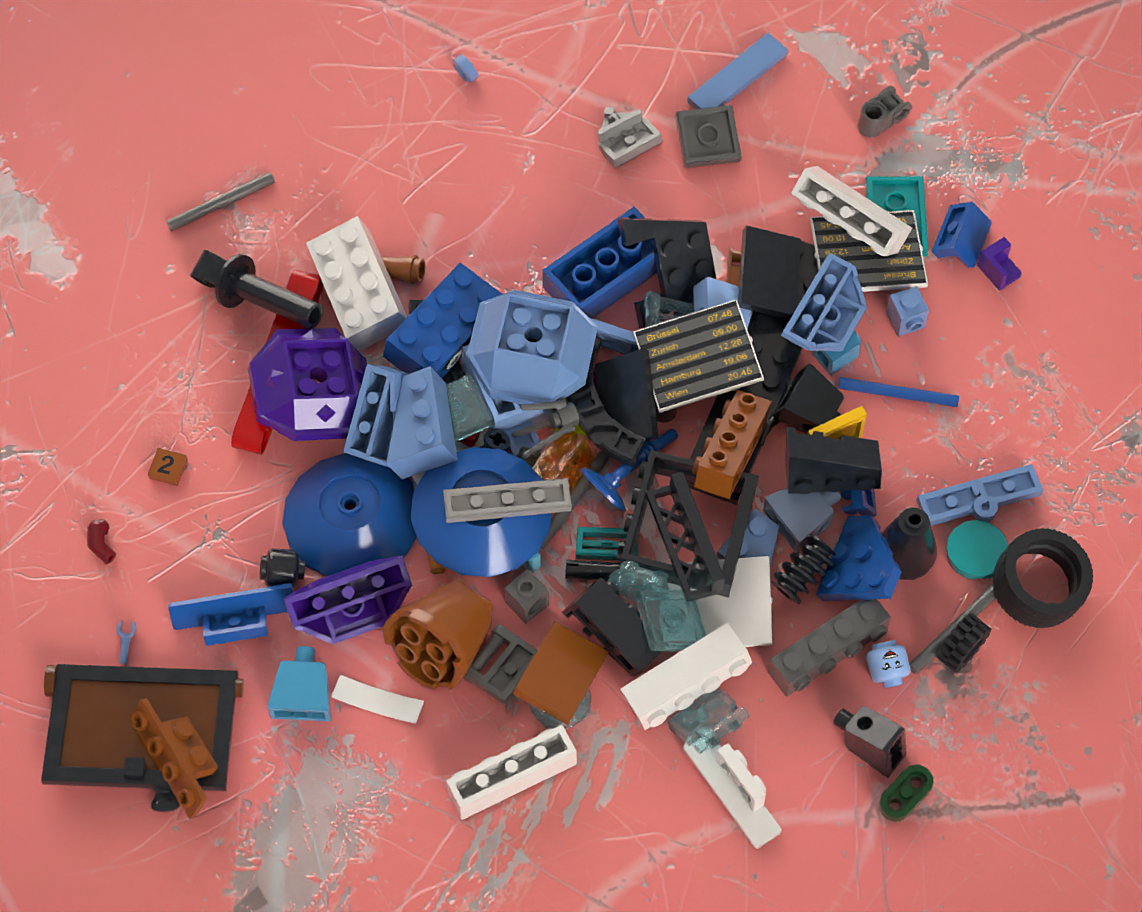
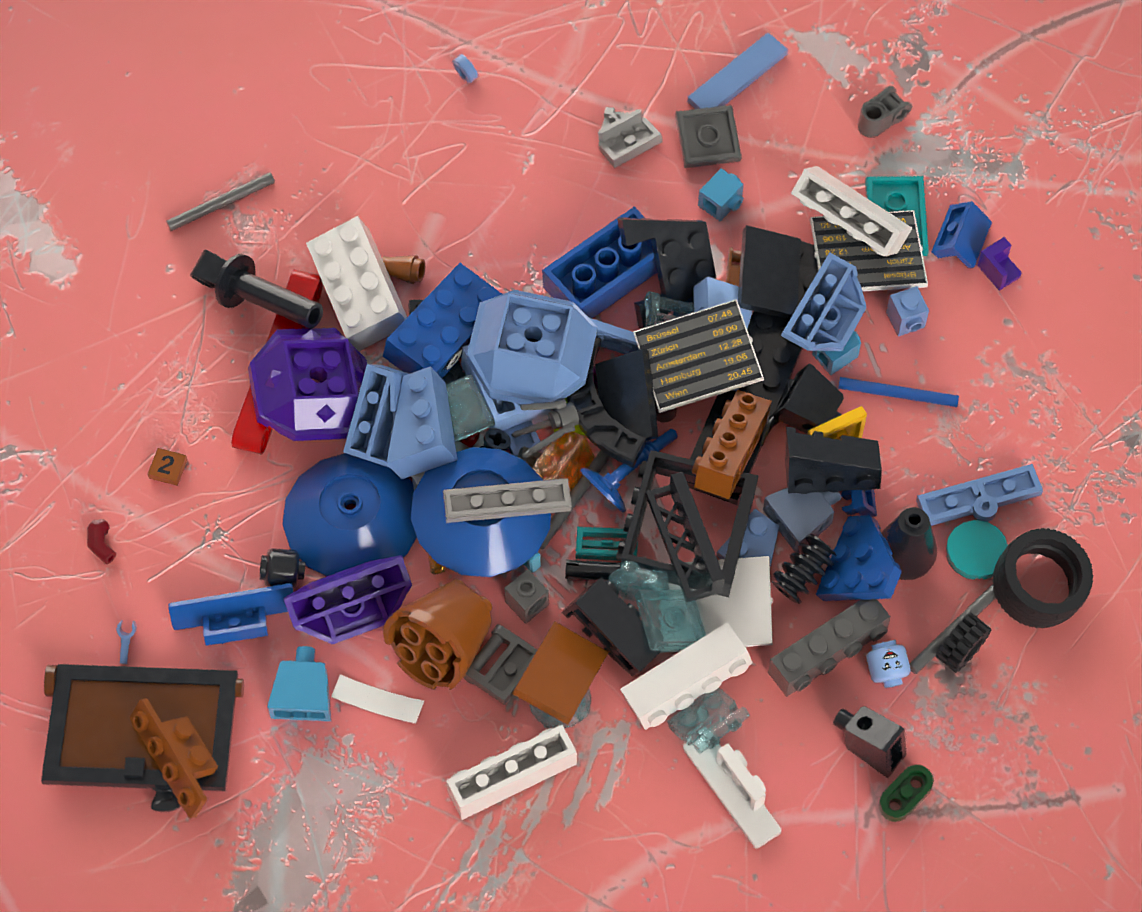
none -> dark azure brick [698,168,744,222]

